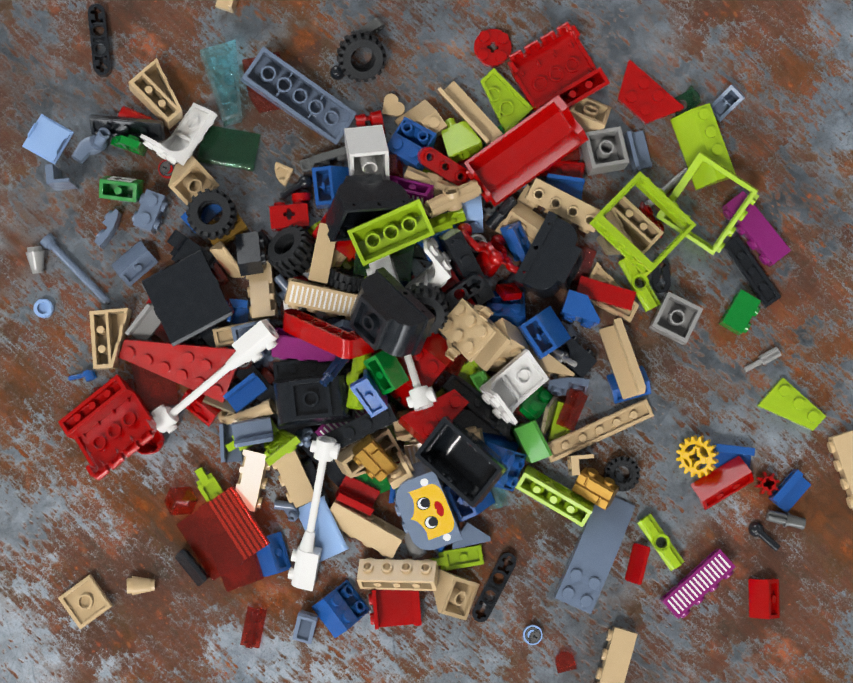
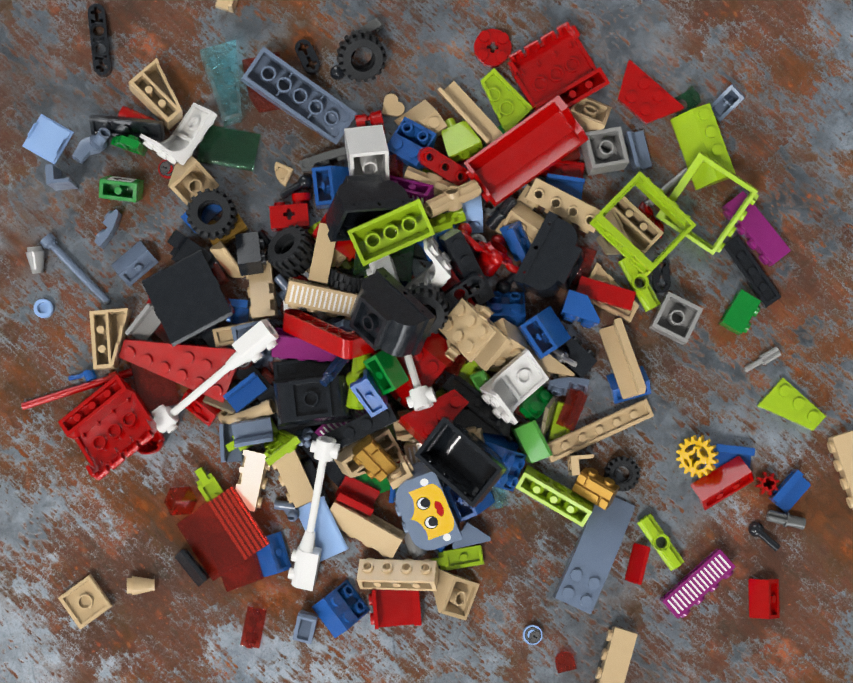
sand blue brick [132,189,169,235] -> none
black beam [472,552,516,622] -> none
red tile [496,283,522,301] -> none
none -> red bar [21,368,134,410]
none -> black beam [295,39,321,75]

